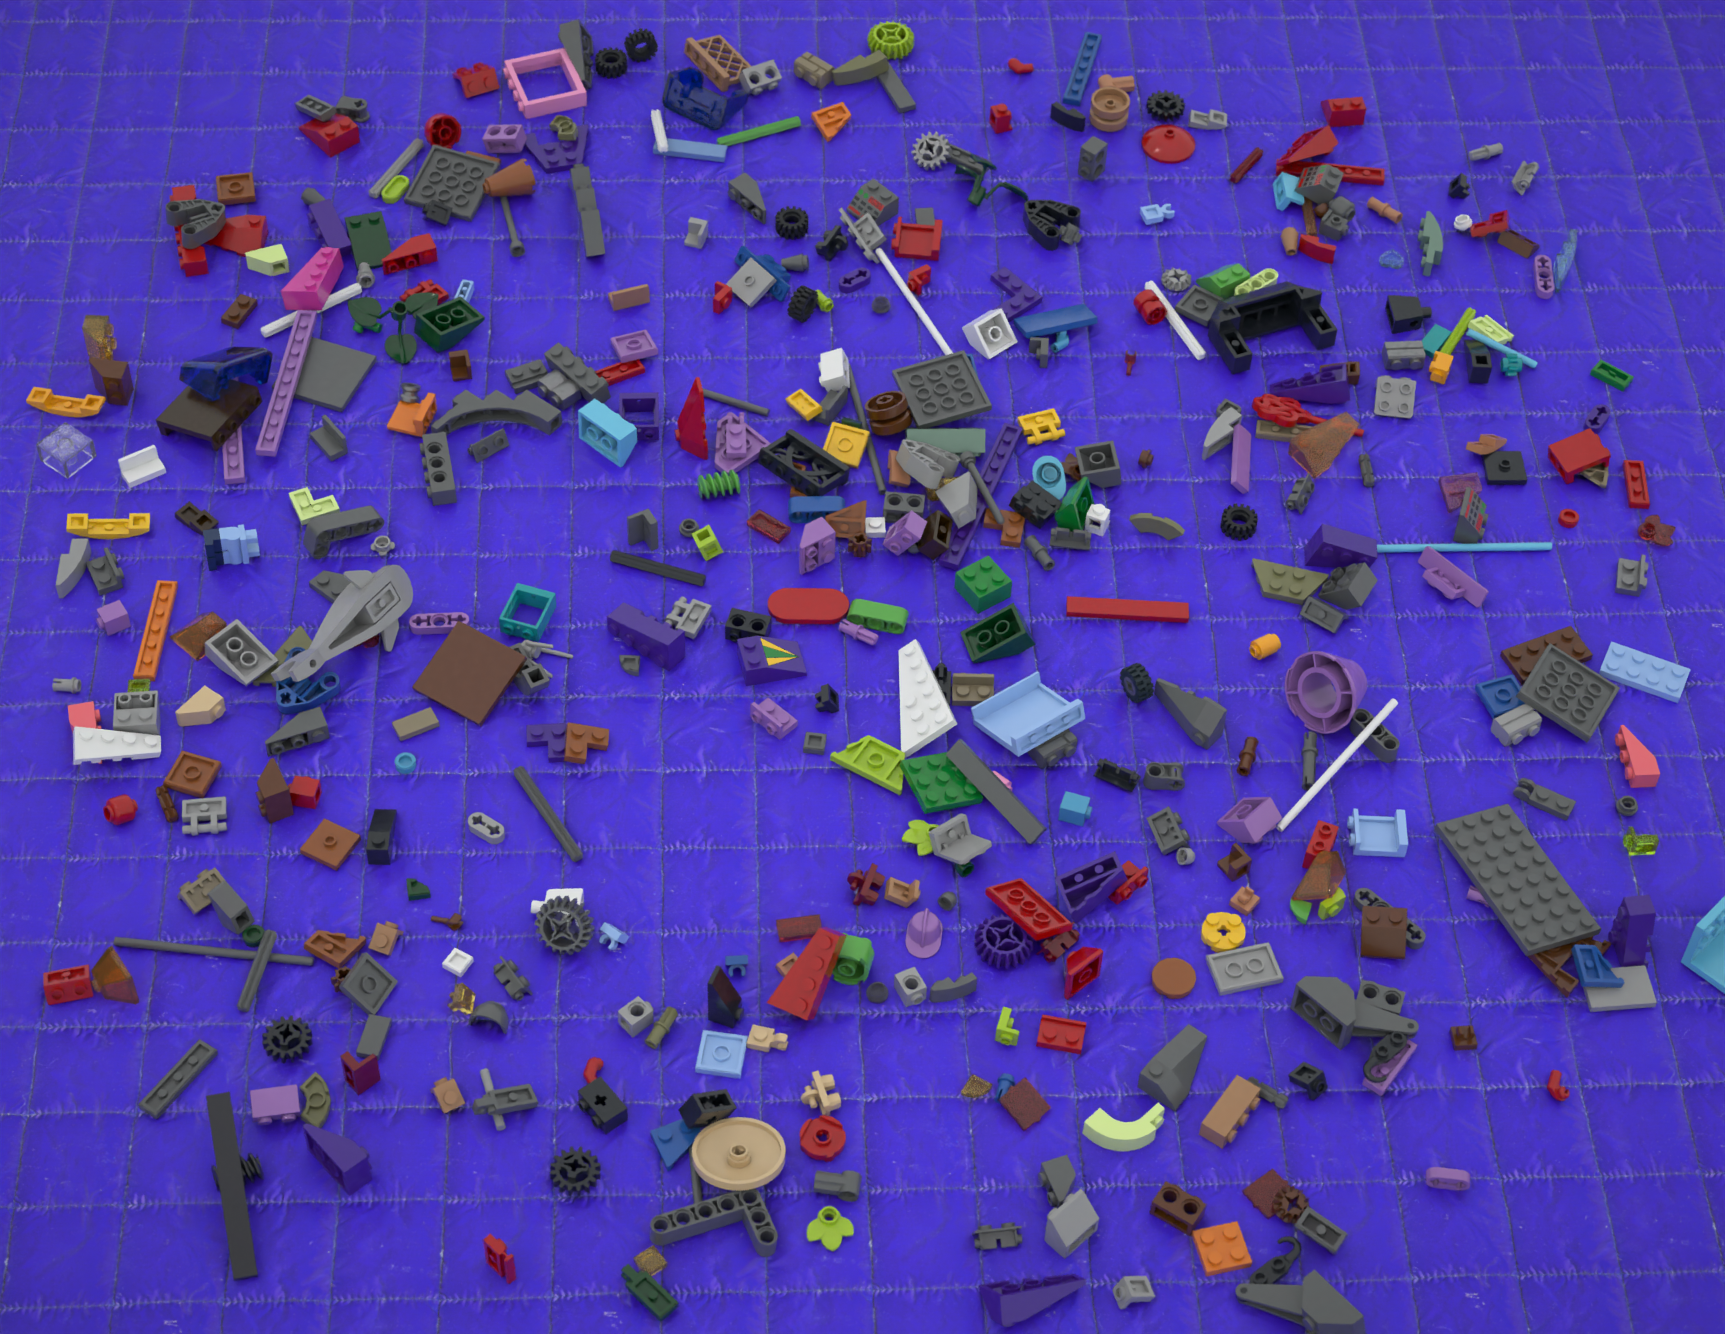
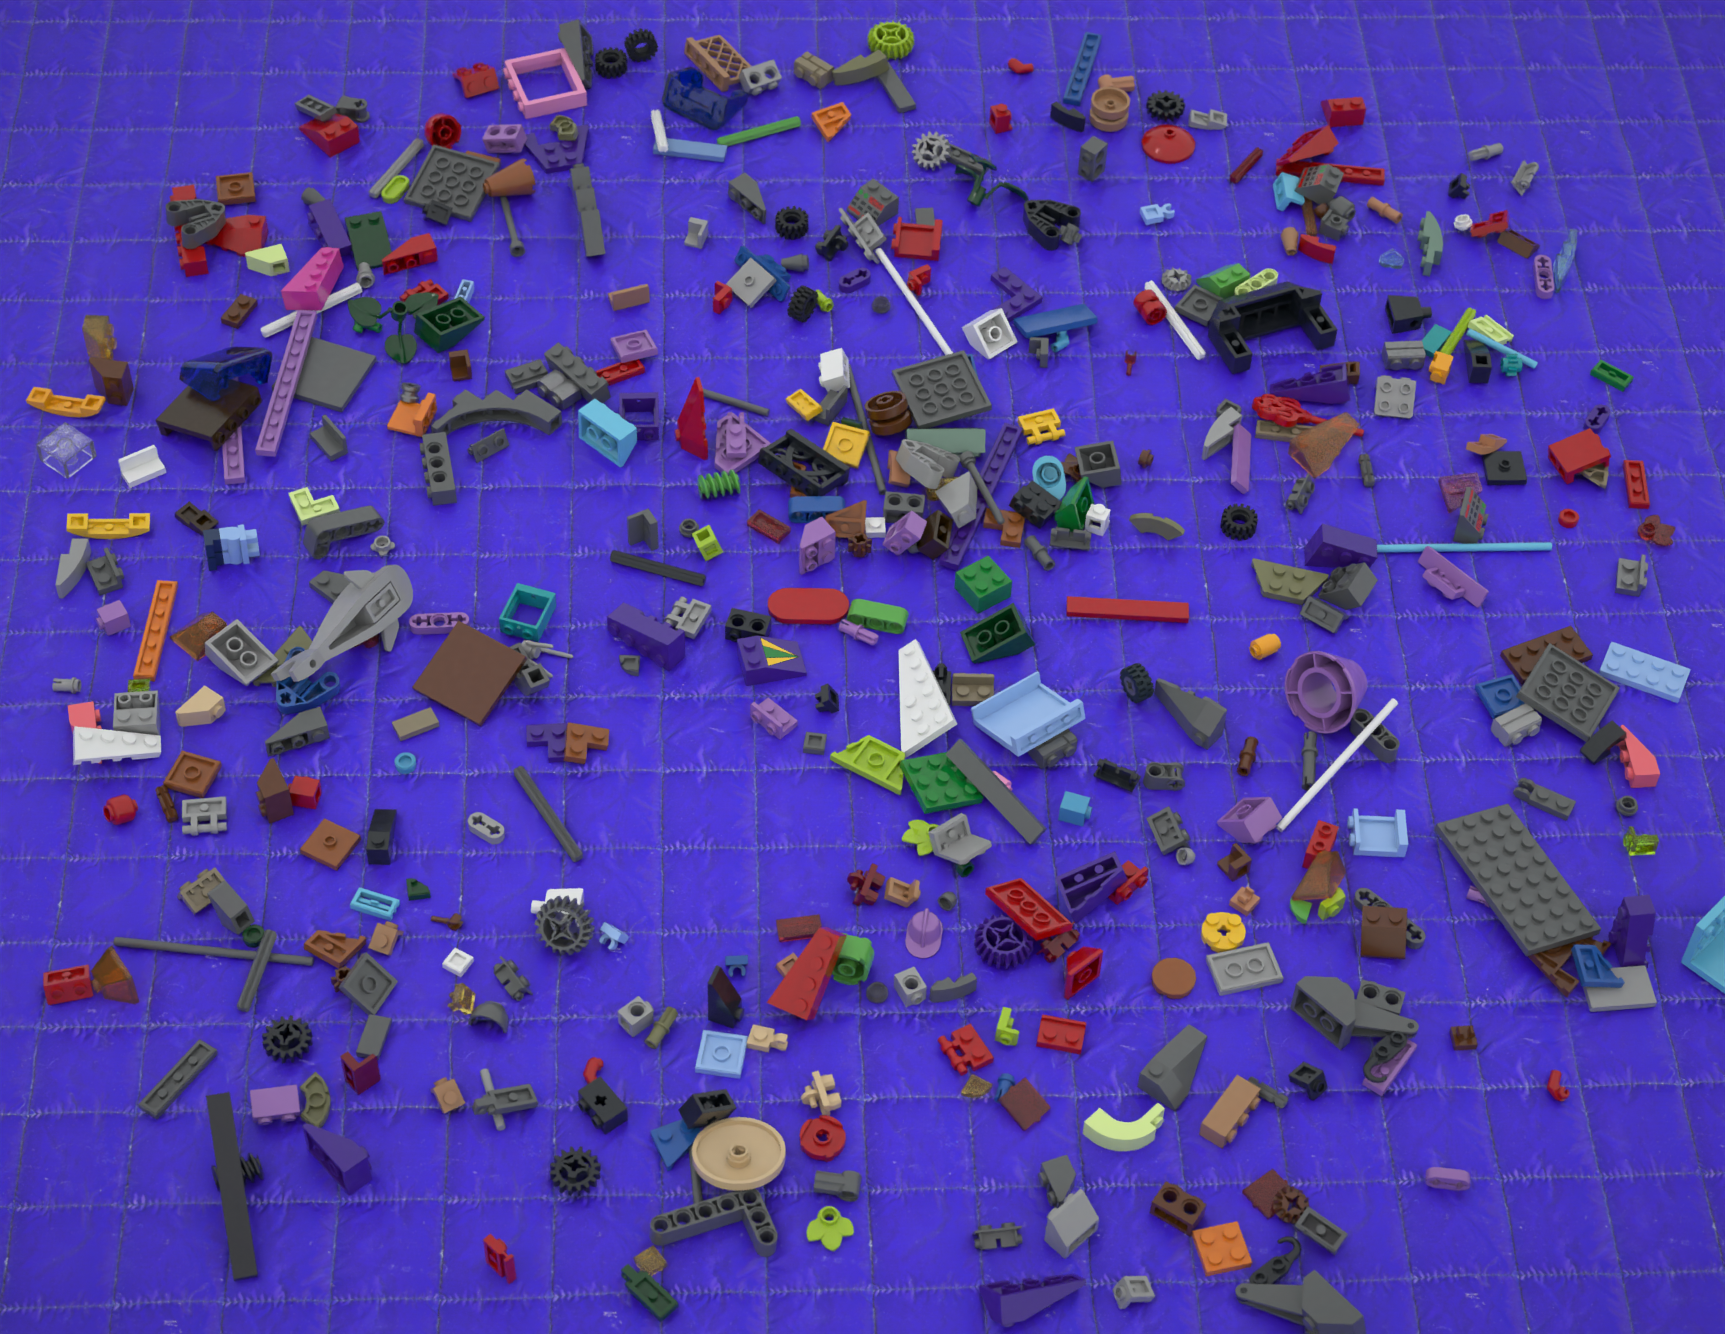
none -> medium azure tile [350,887,400,921]
none -> red plate [937,1023,994,1076]
none -> black slope [1580,720,1627,765]

